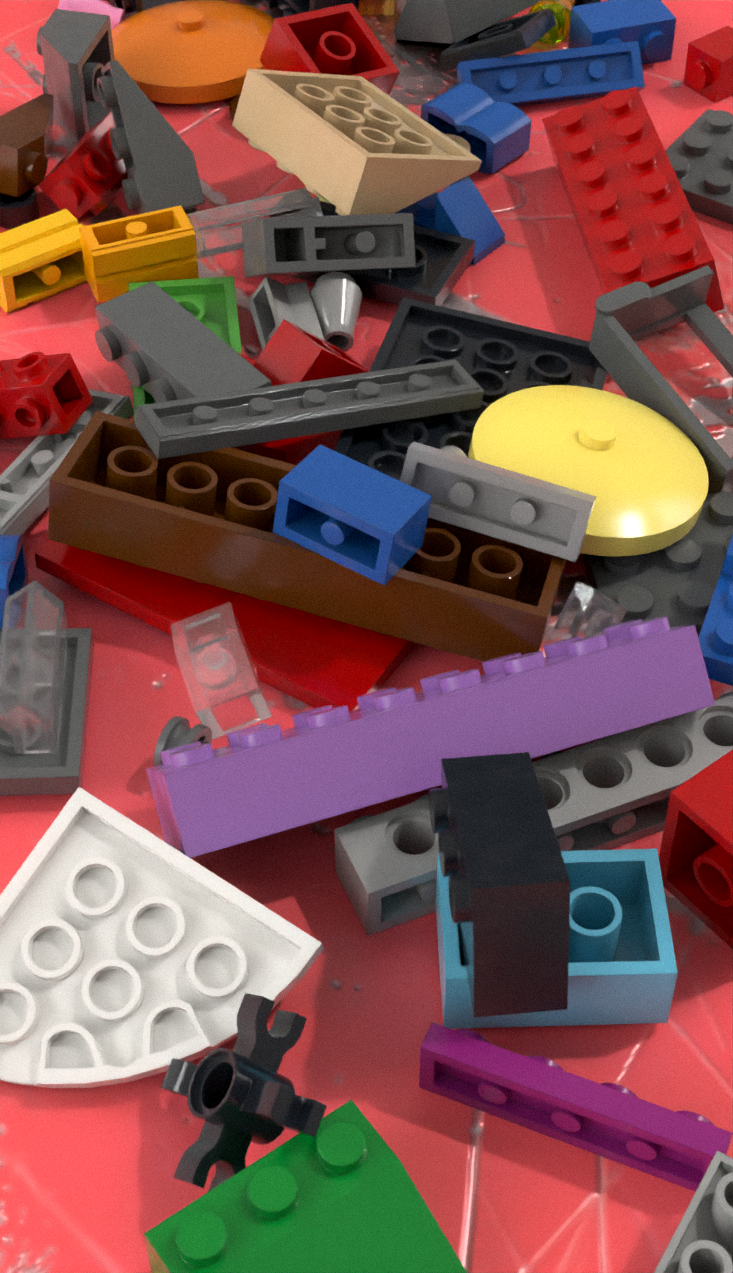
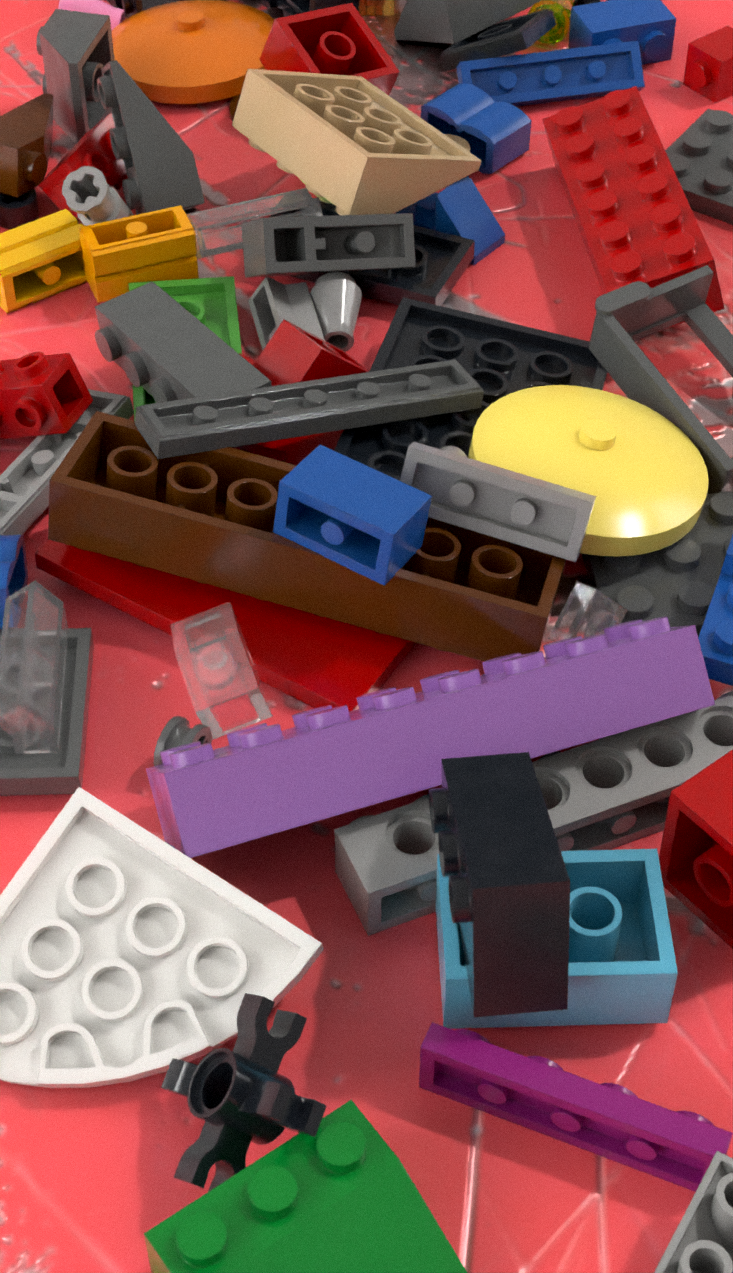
none -> light grey piece [62,166,134,226]

